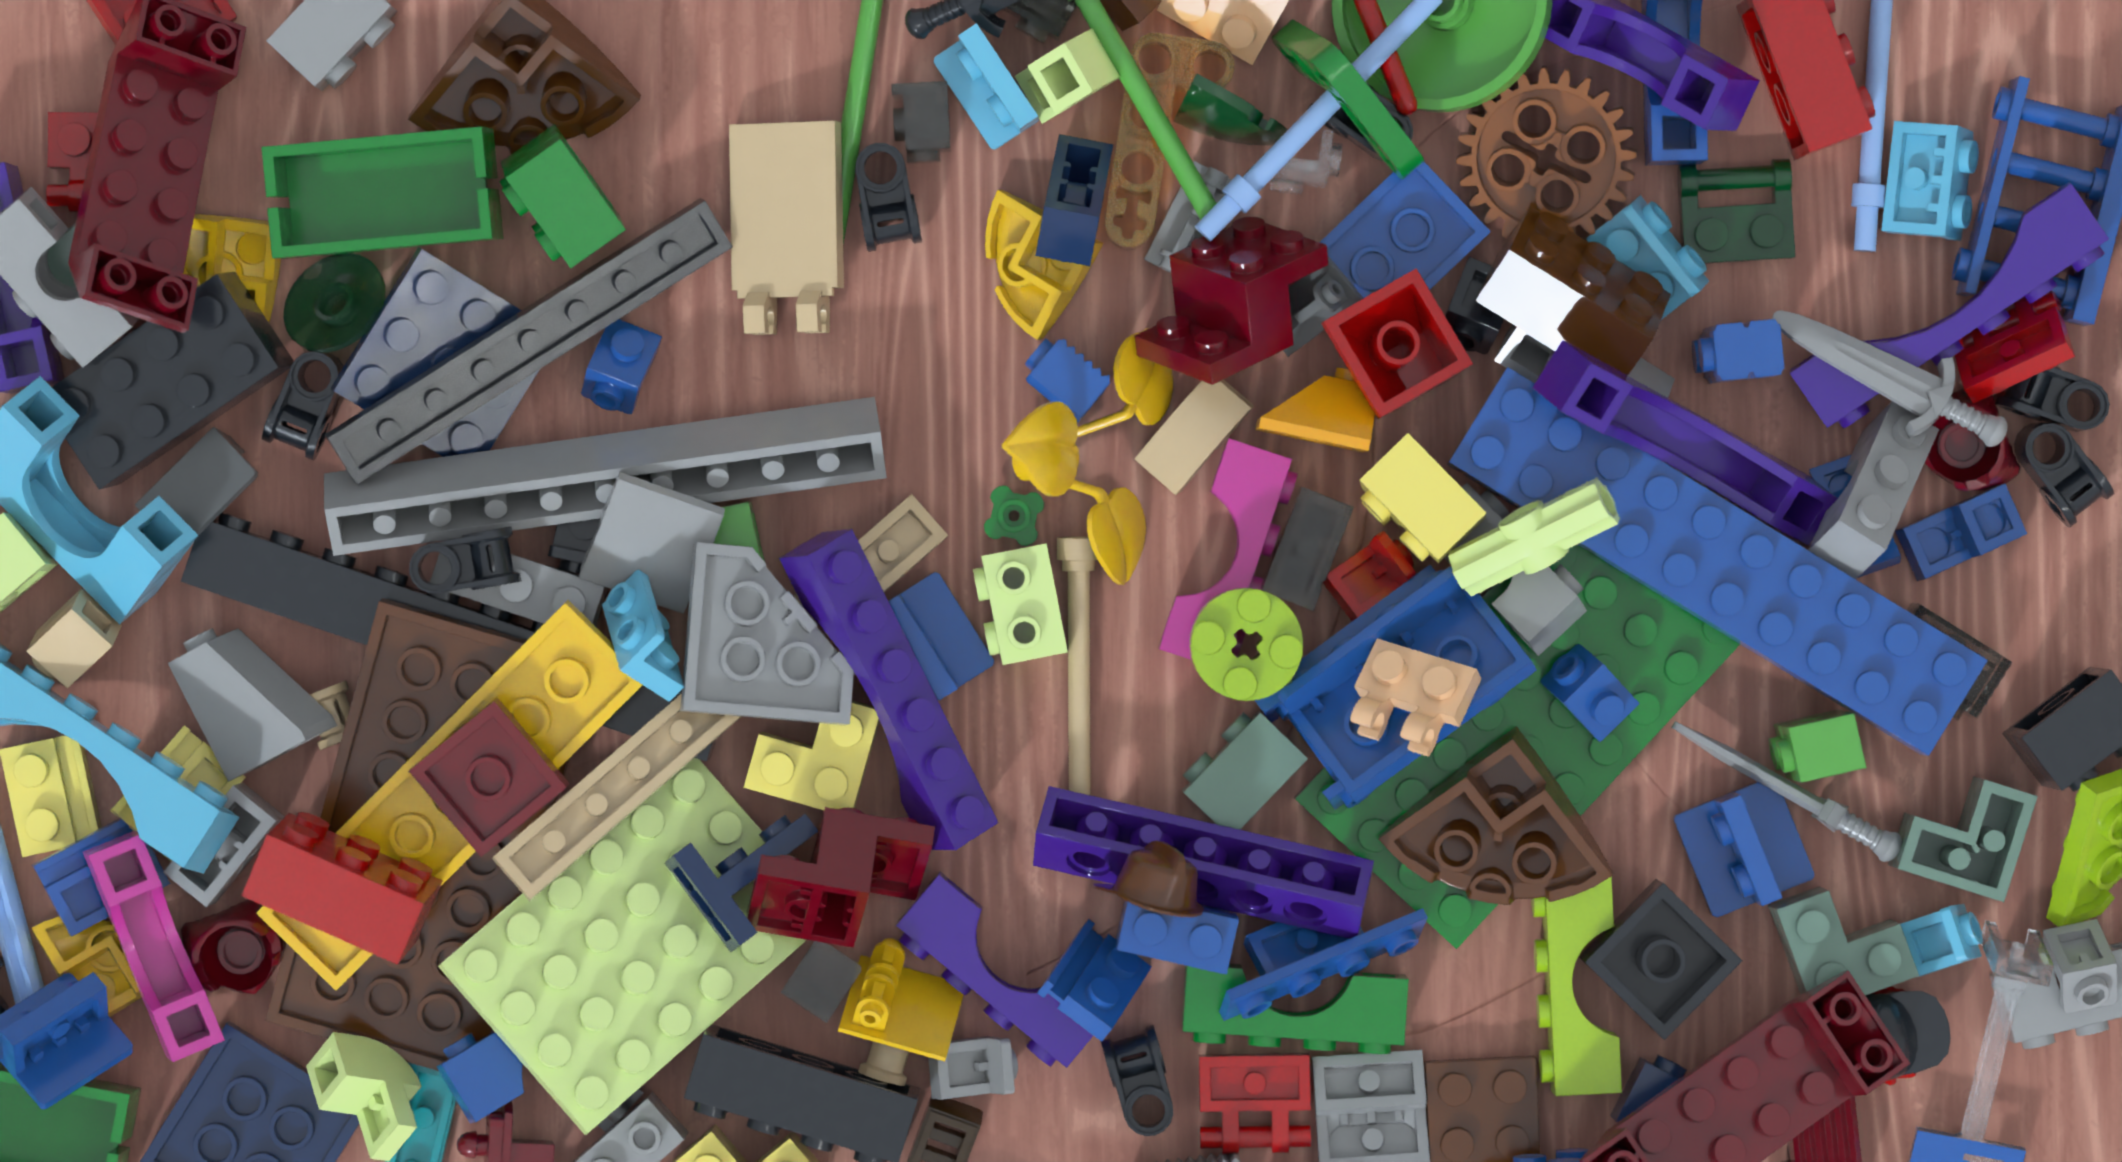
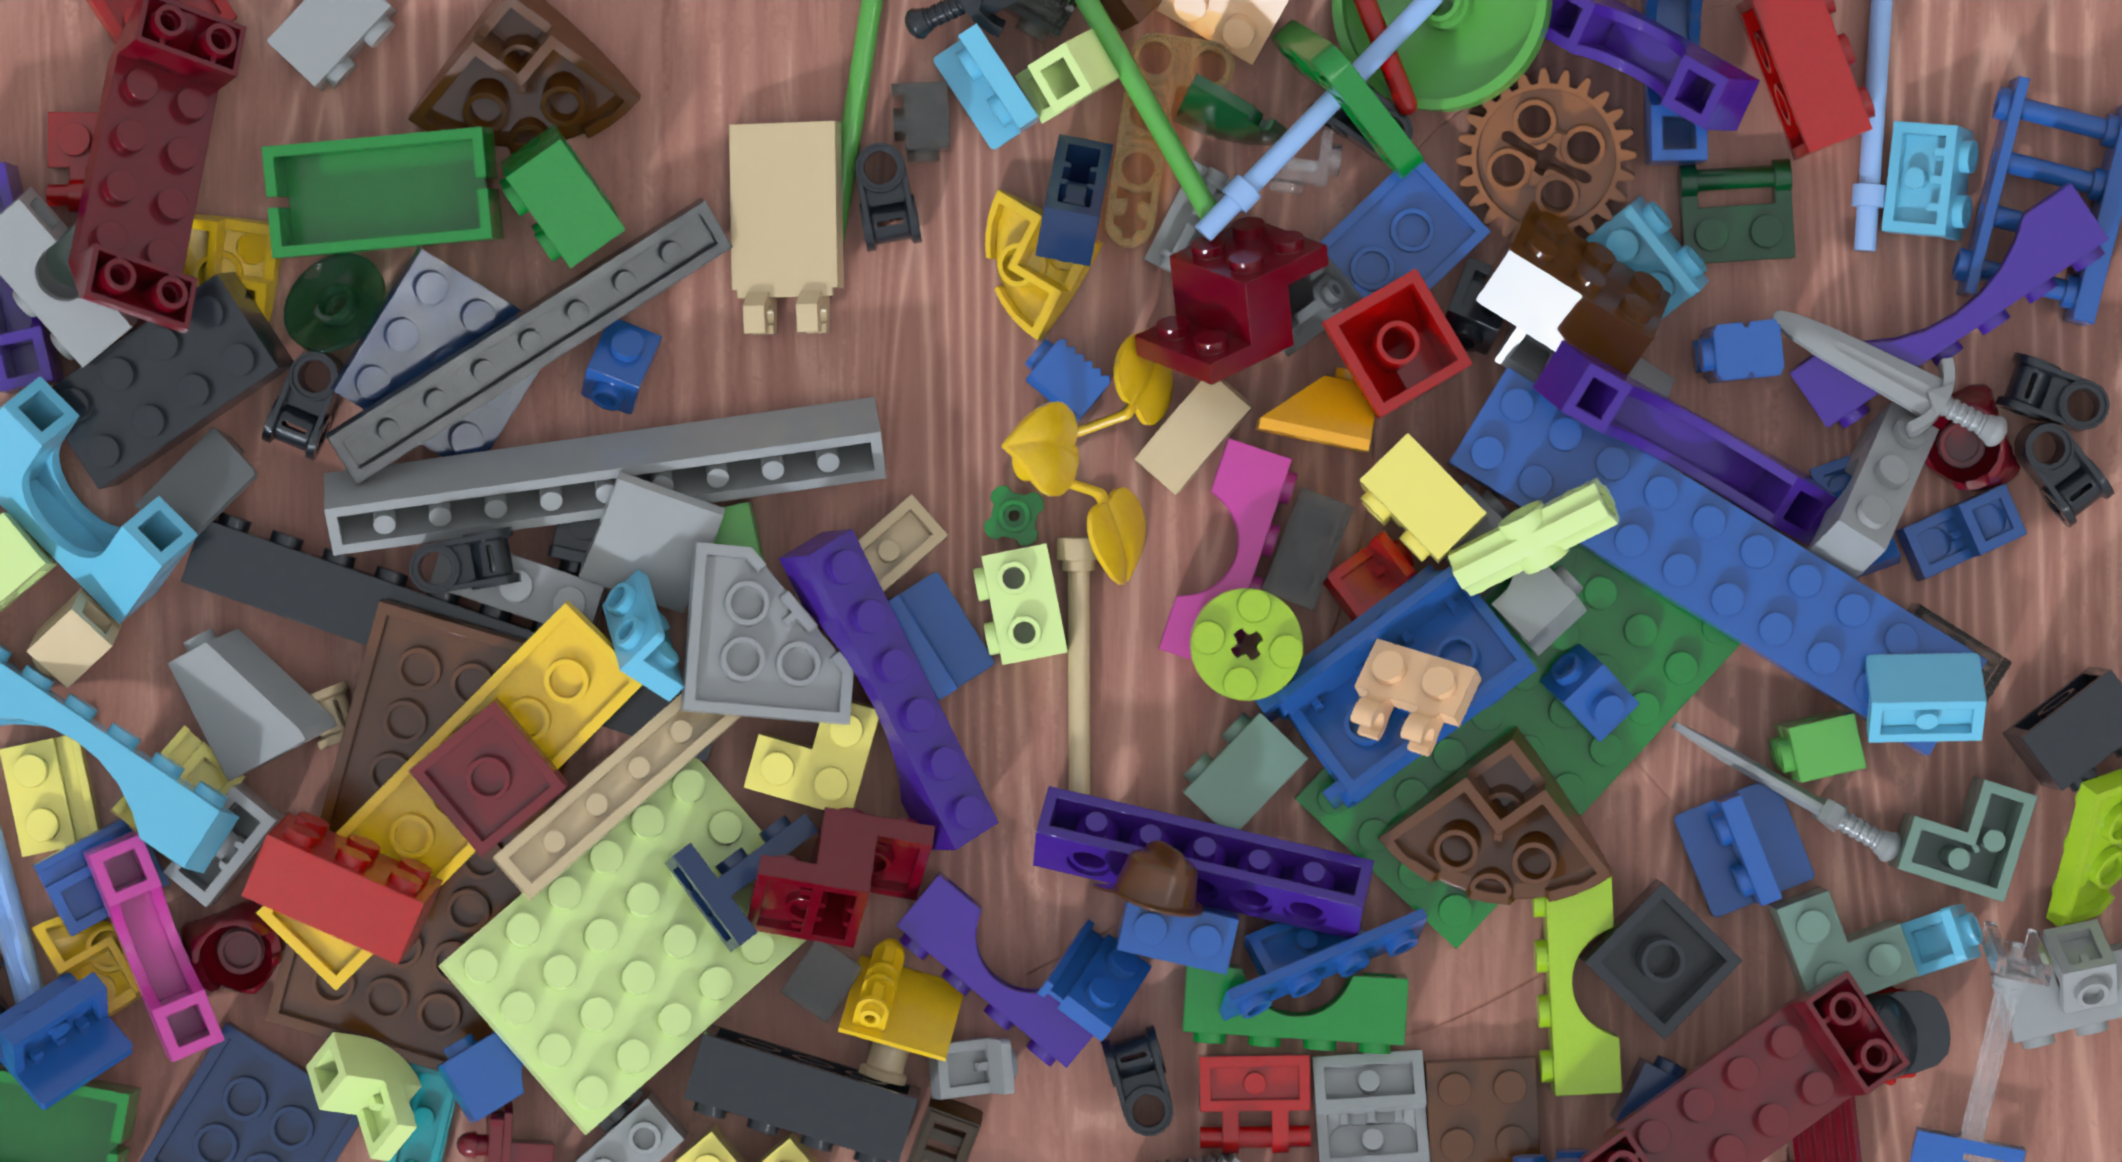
red plate [1955,290,2075,404] -> none
none -> medium azure panel [1866,653,1986,743]

